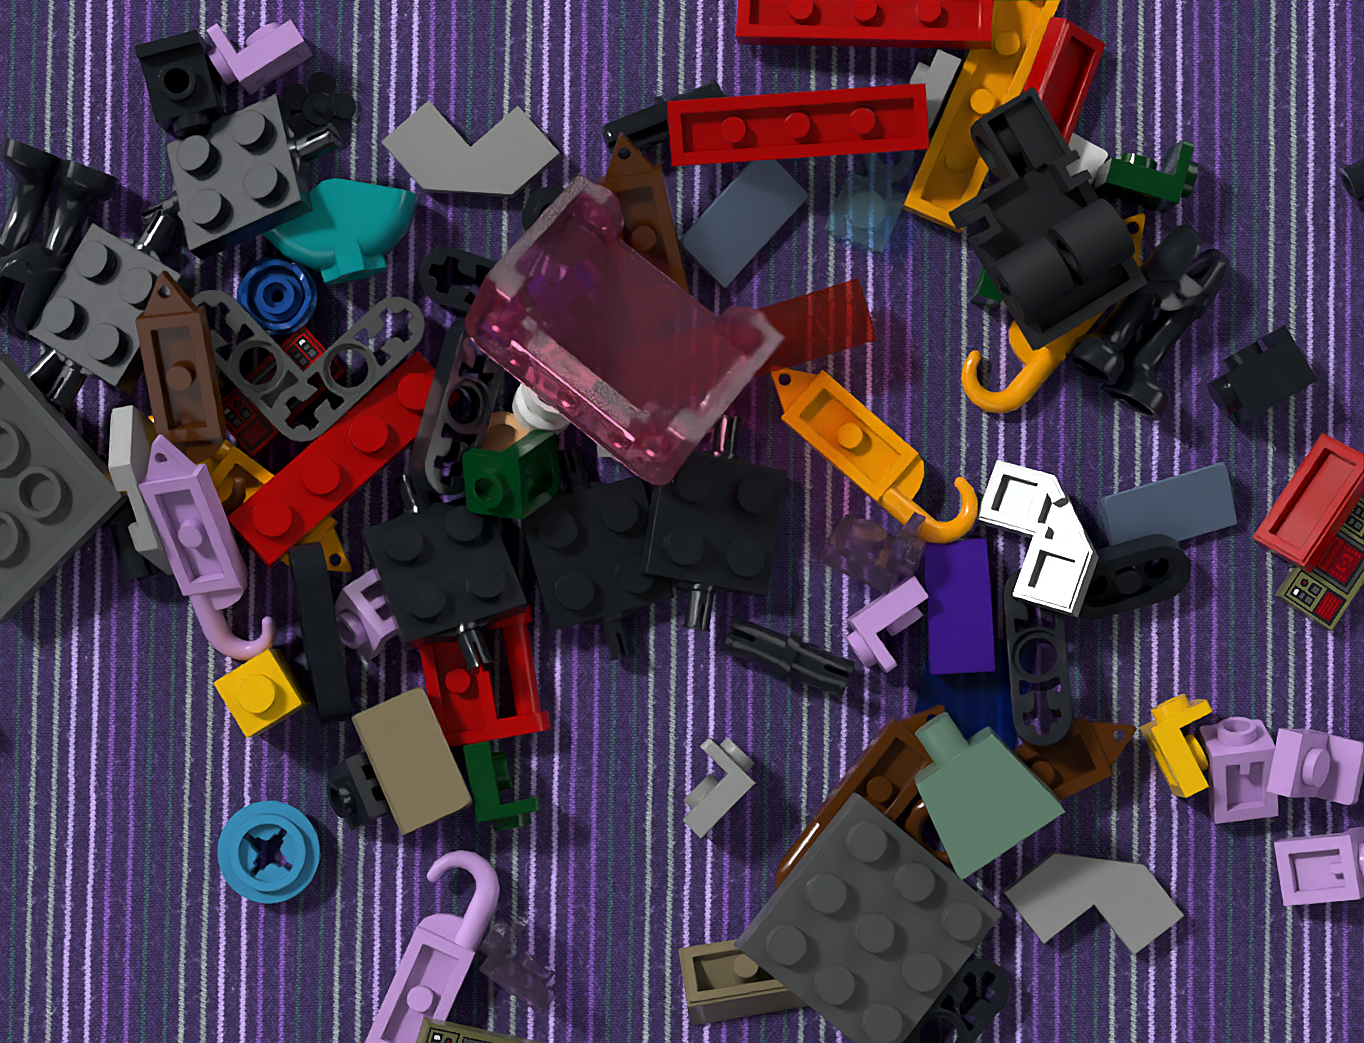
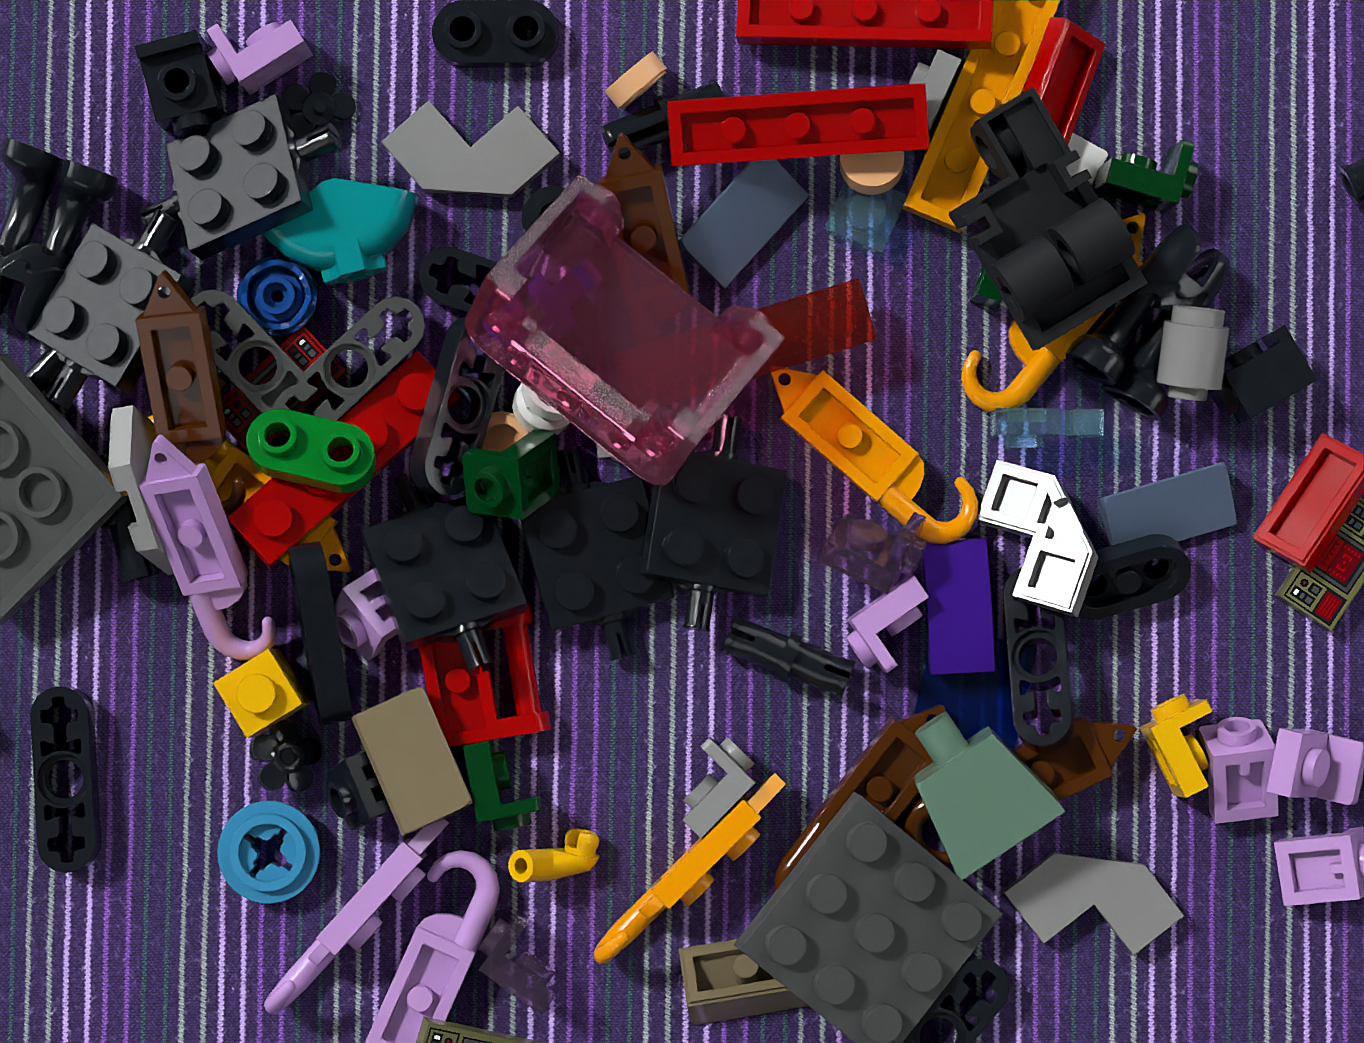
none -> black beam [30,686,101,873]
none -> green plate [246,409,376,493]
none -> black plant [249,720,321,793]
none -> lavender plate [264,819,449,1014]
none -> black plate [432,0,559,68]
none -> yellow arm [508,828,600,883]
none -> light orange plate [593,773,786,965]
none -> light nougat tile [604,51,667,109]
none -> light nougat tile [840,151,904,195]
none -> clear light blue plate [989,408,1104,450]
none -> light grey brick [1157,305,1230,401]

